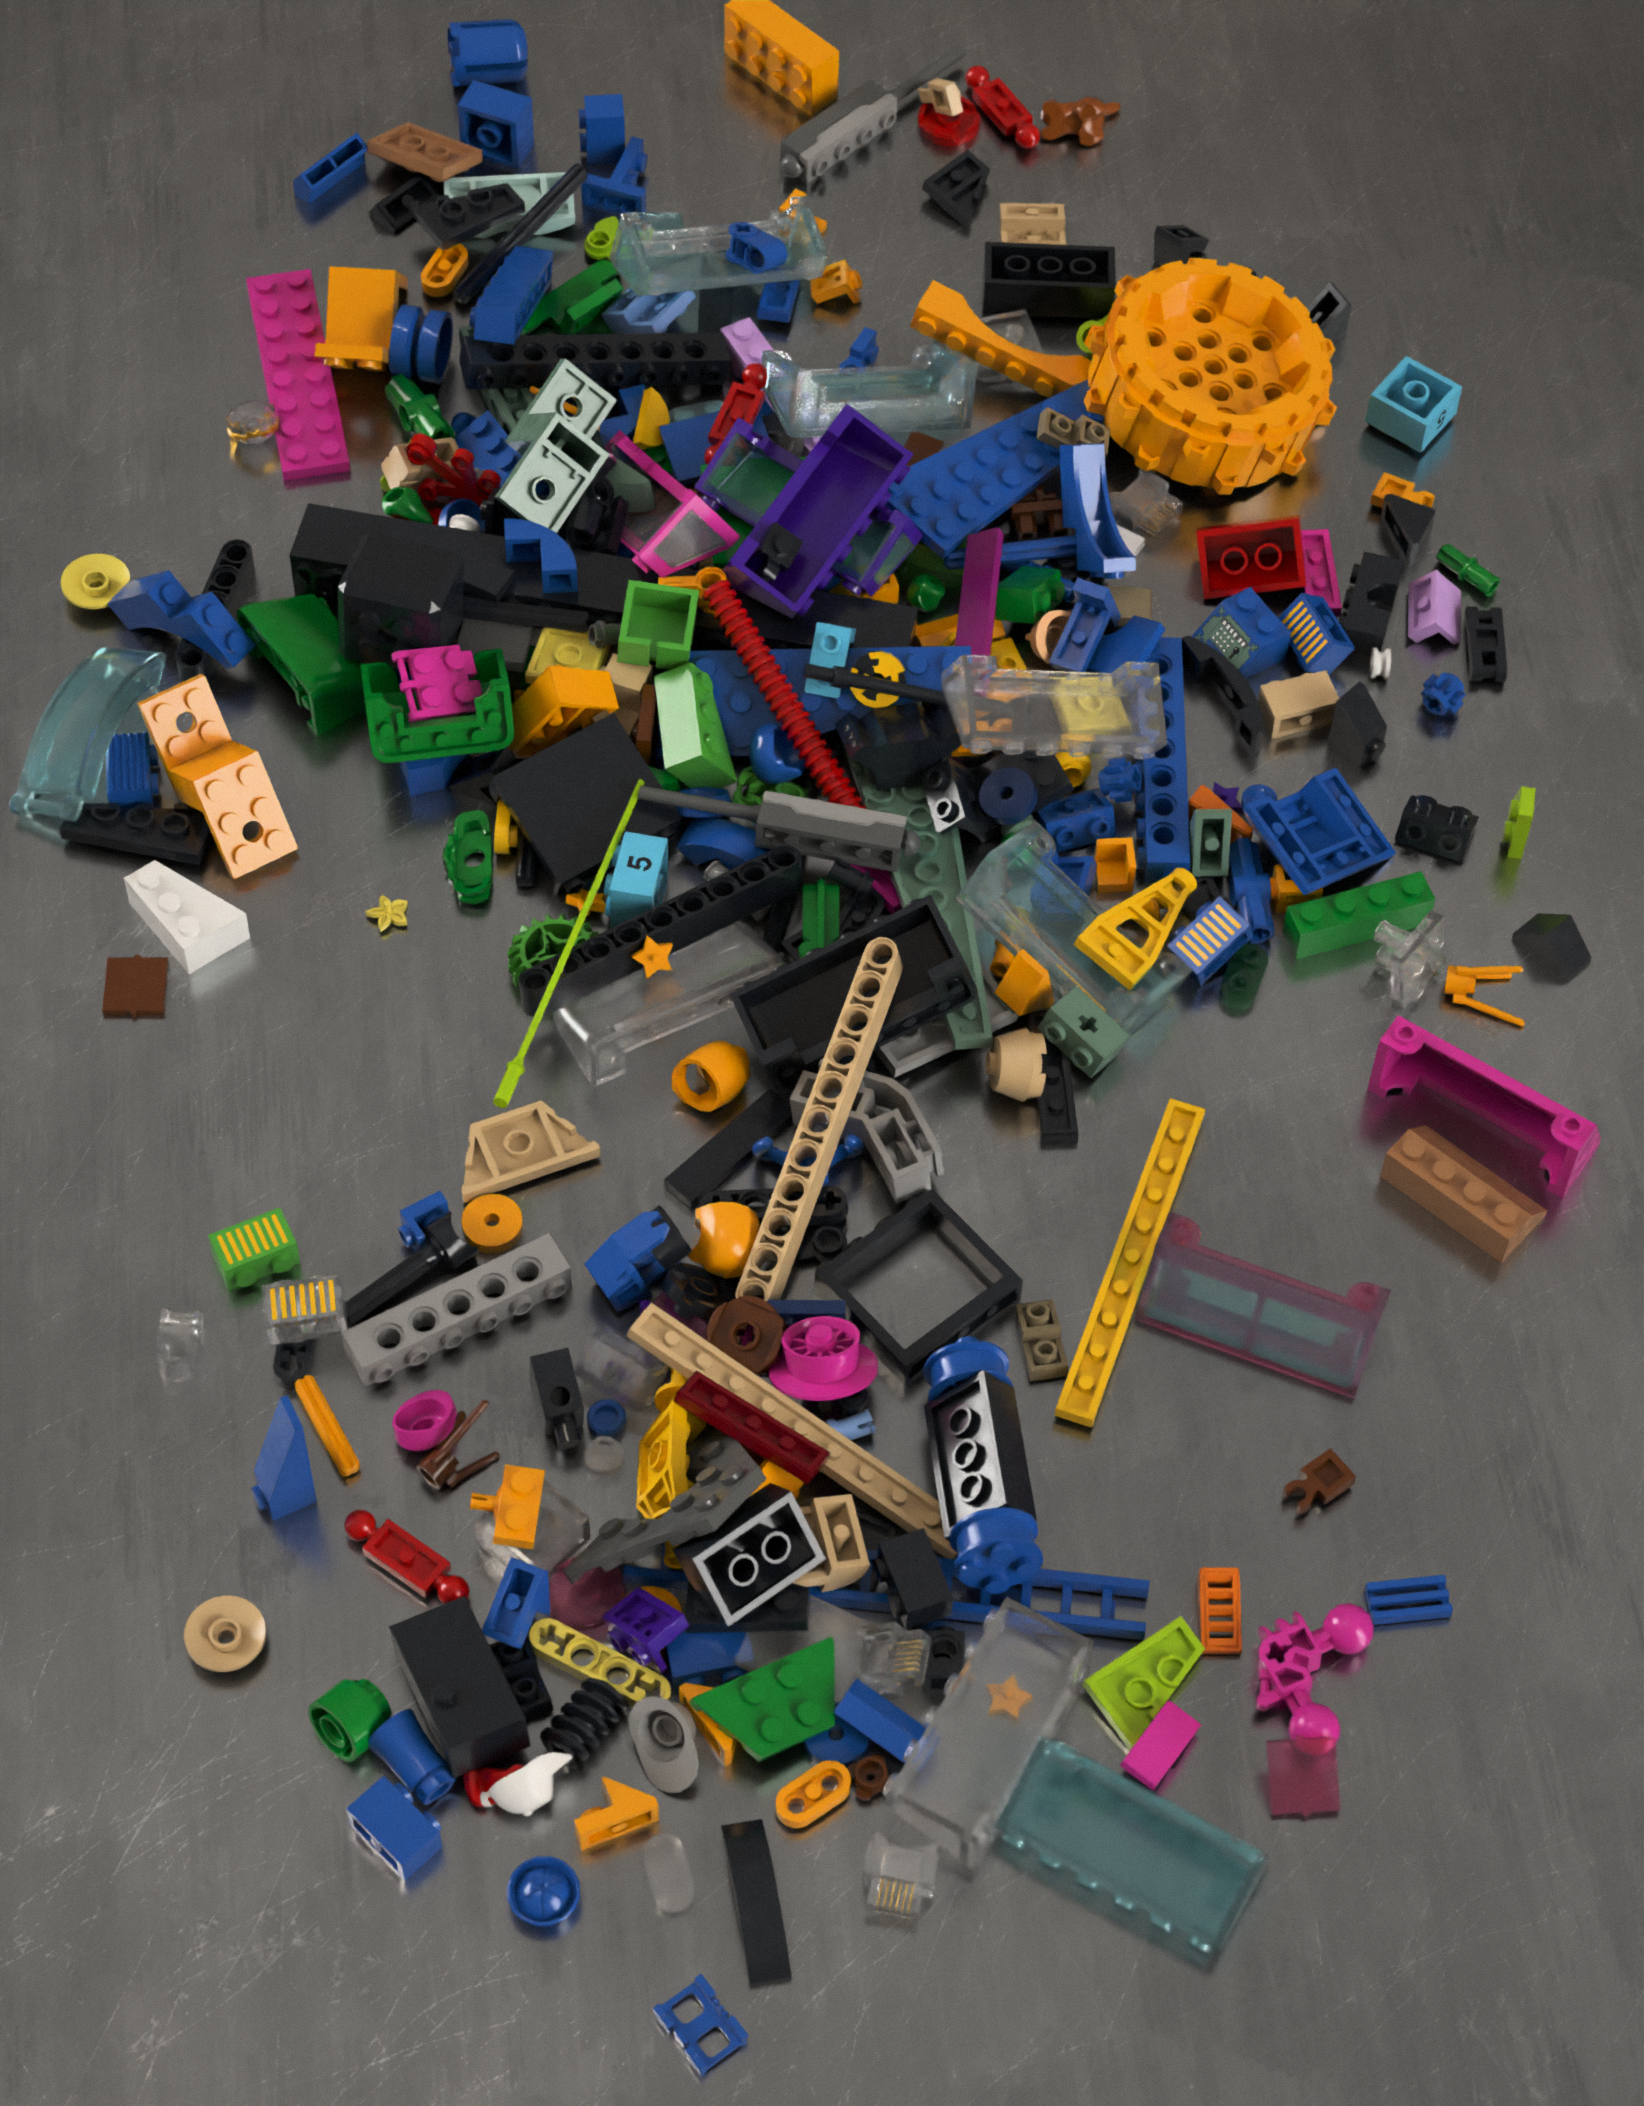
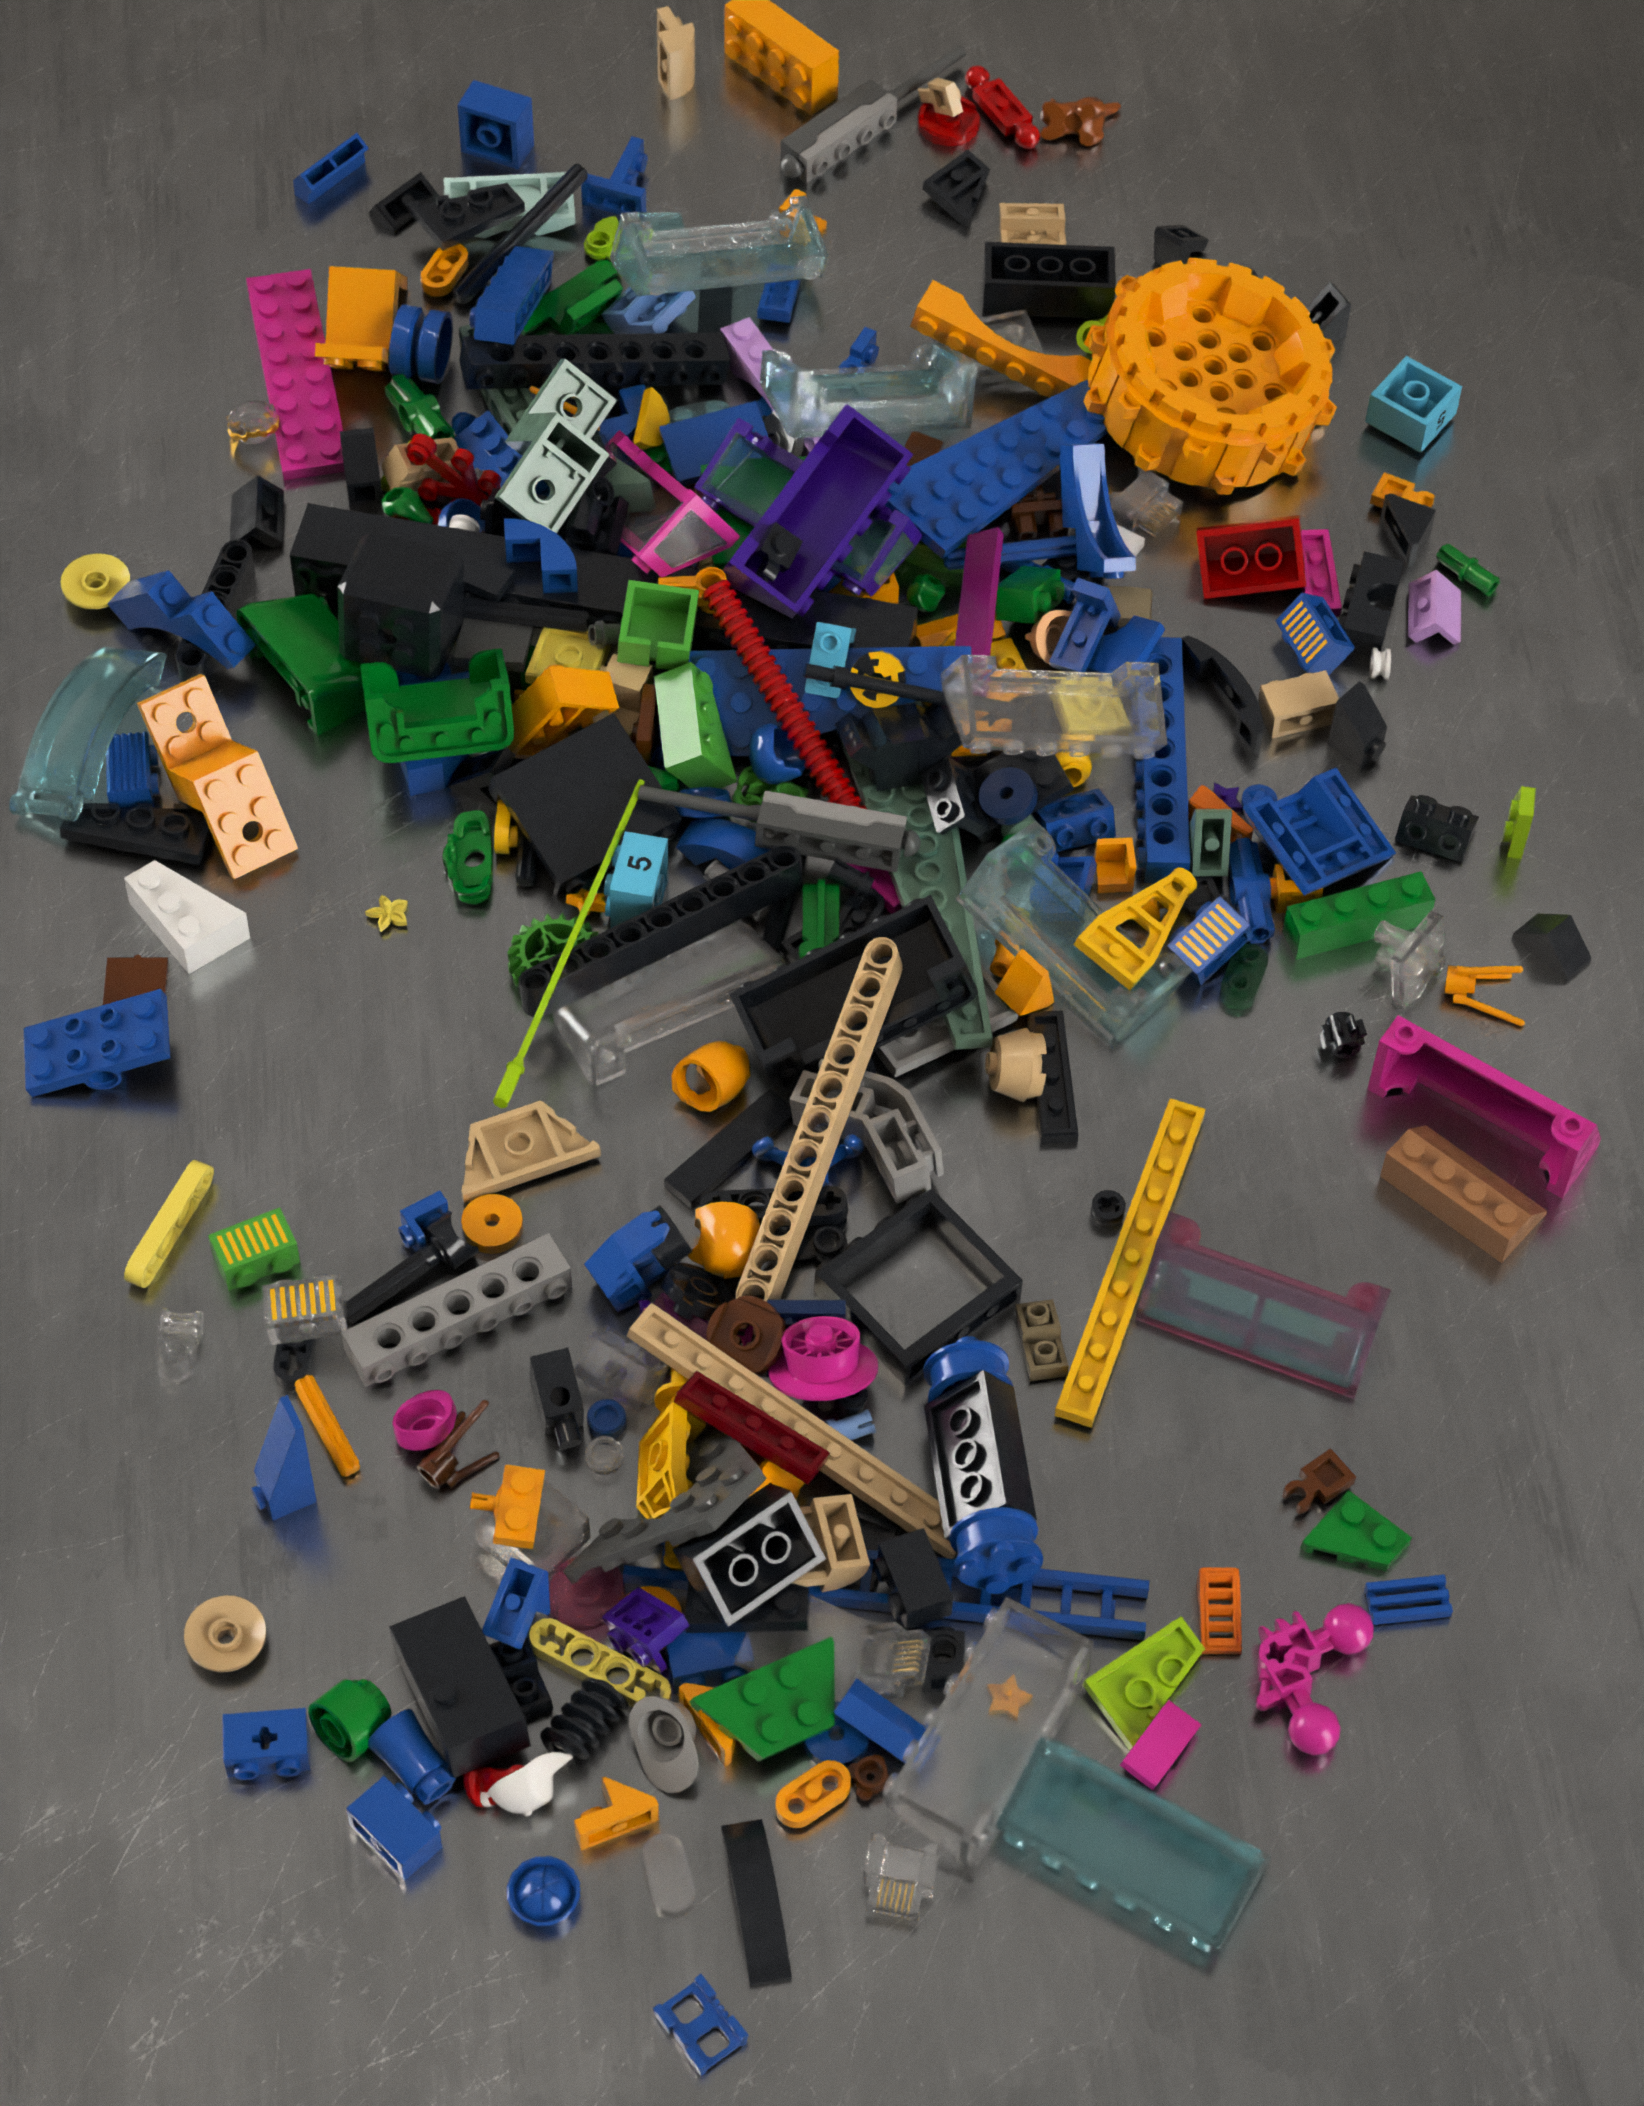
red plate [344,1509,470,1604] -> none
medium nougat plate [367,122,483,181] -> none
dark pink plate [391,645,483,722] -> none
blue cylinder [447,19,528,87] -> none
blue brick [578,94,625,165] -> none
light orange piece [631,935,673,978] -> none
red plate [704,363,769,464] -> none
blue piece [725,222,787,274] -> none
light orange bracket [810,259,863,304] -> none
dark tan slope [1036,407,1110,456] -> none
sand green brick [1038,986,1130,1078] -> none
blue gear [1098,757,1142,803] -> none
blue slope [1191,587,1291,679] -> none
clear pink piece [1266,1734,1340,1816] -> none
blue gear [1421,672,1466,716] -> none
black plate [1465,606,1507,682] -> none
none -> blue plate [23,989,170,1097]
none -> light yellow beam [124,1160,214,1288]
none -> blue brick [222,1708,311,1780]
none -> black panel [230,475,284,549]
none -> black slope [340,428,383,507]
none -> tan brick [657,6,695,100]
none -> black bush [1090,1190,1126,1229]
none -> green wing [1300,1490,1412,1571]
none -> black gear [1319,1012,1367,1058]

